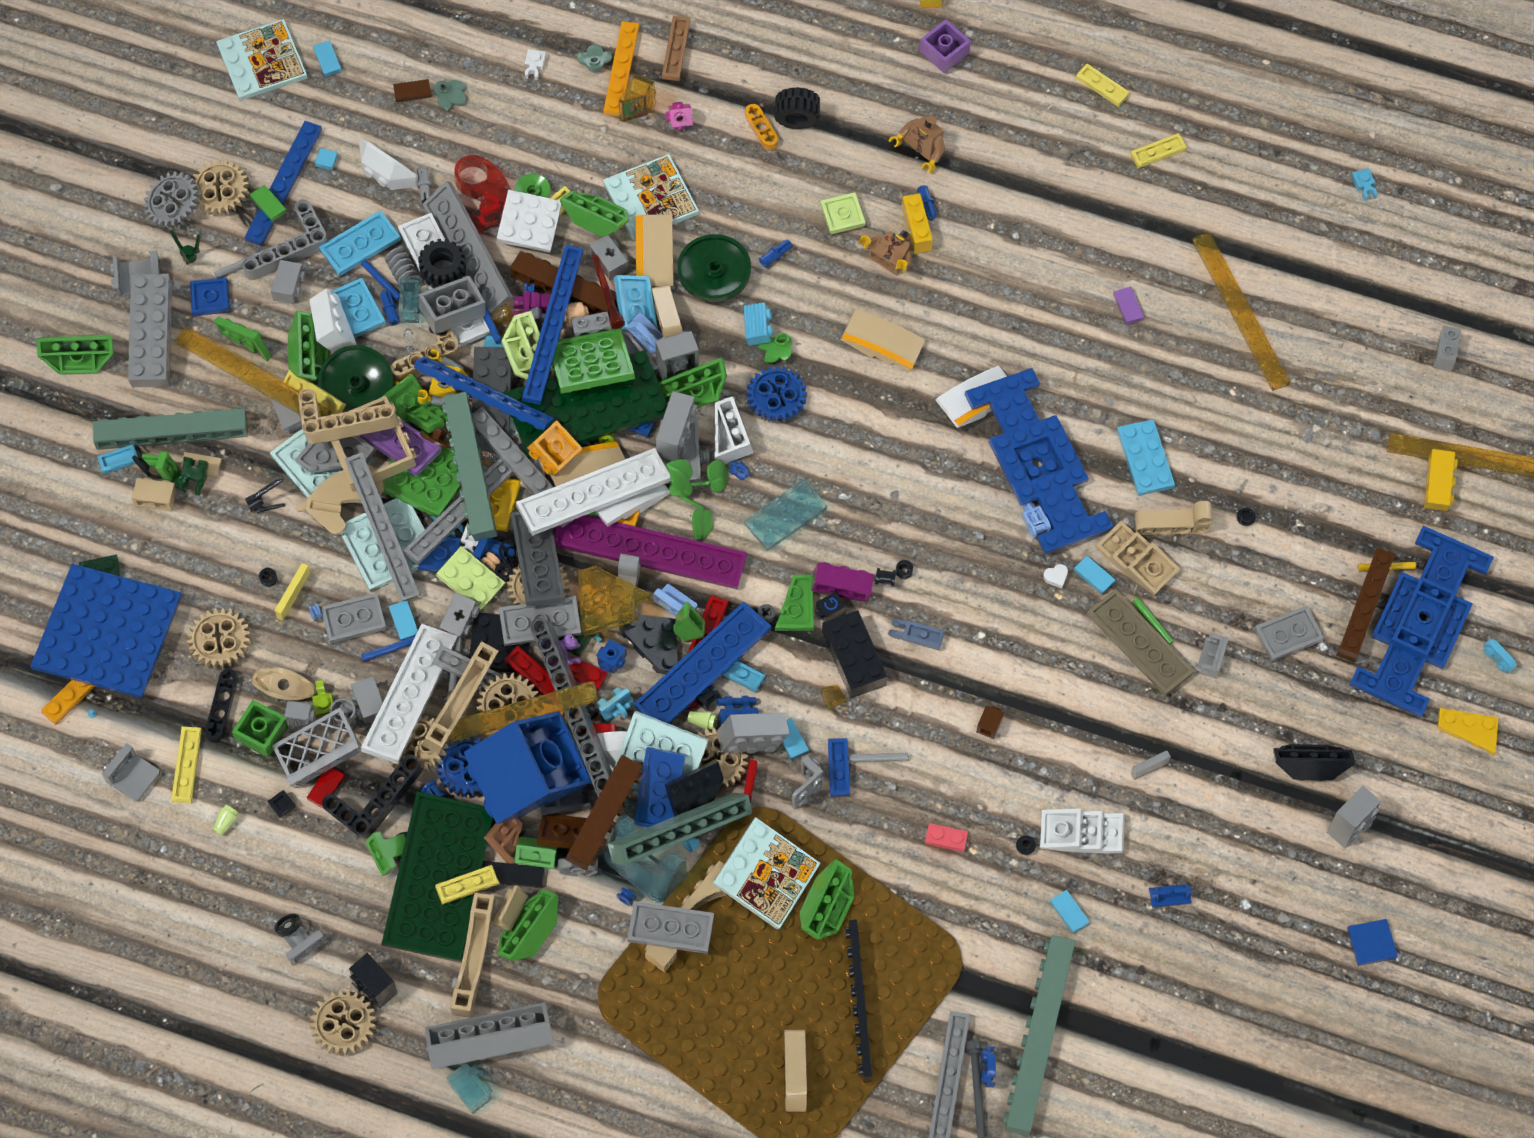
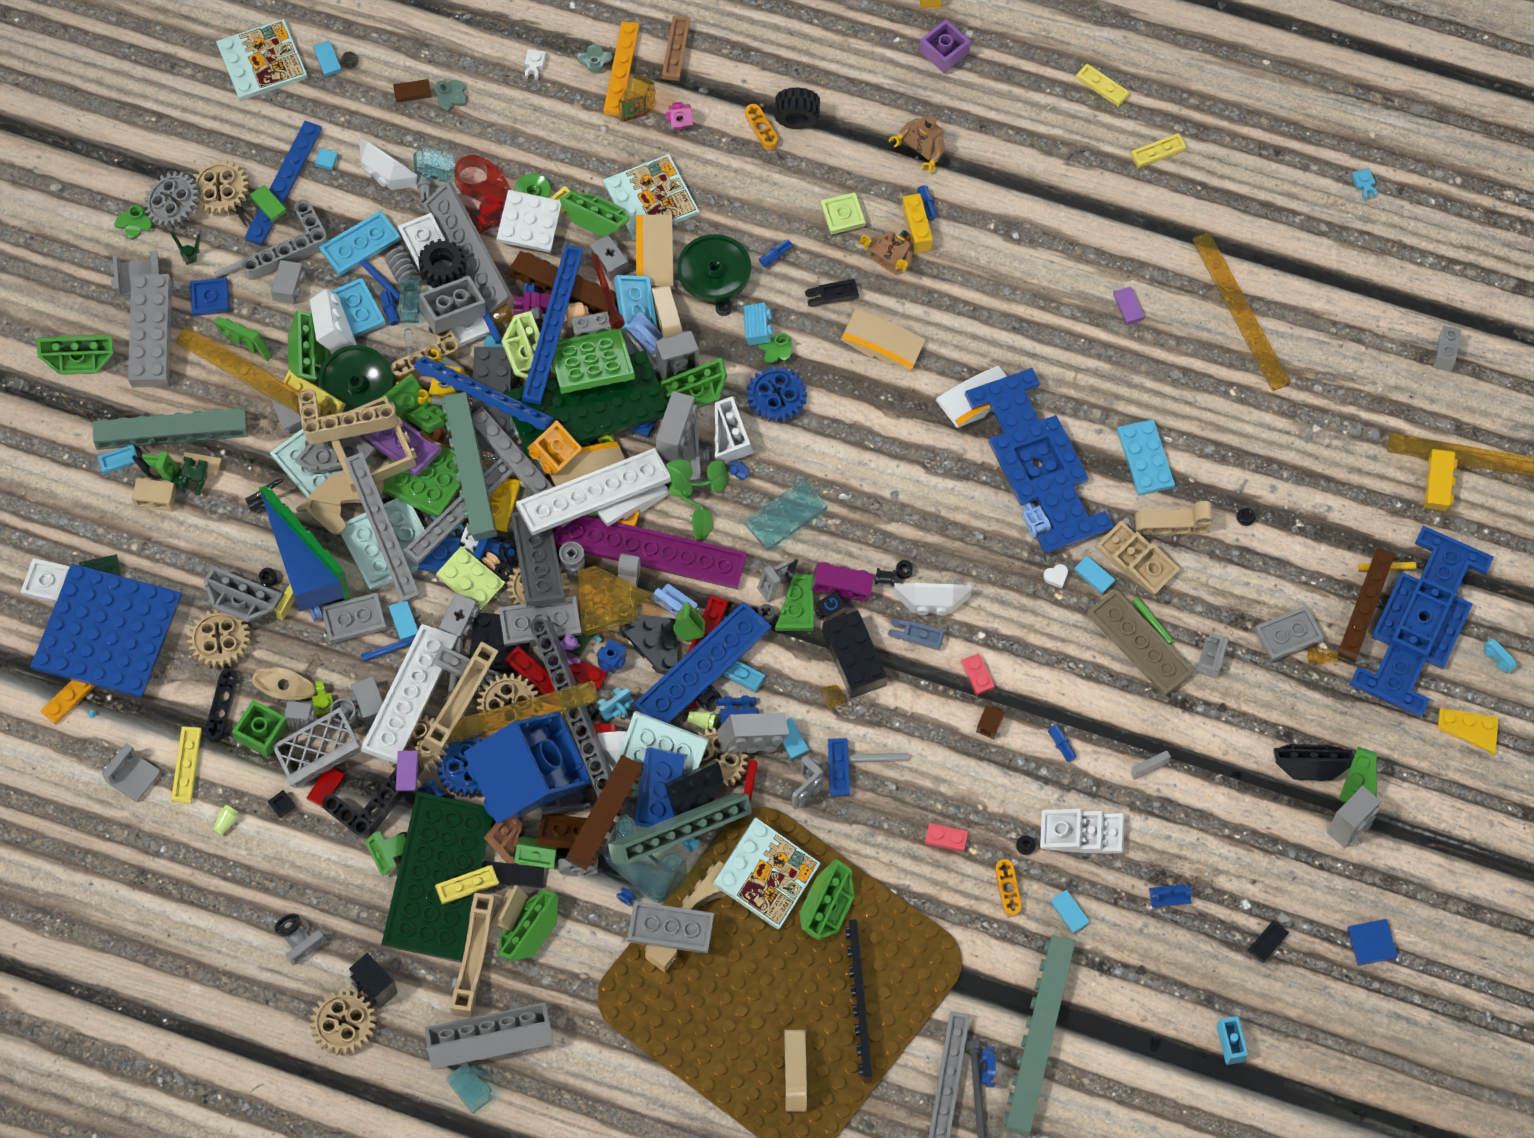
none -> white plate [21,558,70,603]
none -> bright green plate [114,205,151,239]
none -> light grey wedge [204,566,282,622]
none -> blue piece [259,486,351,612]
none -> clear smoke plate [341,51,359,69]
none -> medium lavender tile [396,751,419,791]
none -> clear light blue brick [413,146,455,182]
none -> light grey wheel [559,542,585,575]
none -> black bush [716,299,732,316]
none -> light grey piece [757,559,798,602]
none -> black hinge [805,279,859,307]
none -> white wedge [894,583,972,616]
none -> coral plate [961,653,995,696]
none -> light orange beam [995,859,1022,917]
none -> blue axle [1048,725,1077,762]
none -> medium azure brick [1216,1016,1248,1065]
none -> black tile [1248,920,1289,963]
none -> clear yellow cone [1308,646,1338,665]
none -> bright green wing [1339,747,1377,802]

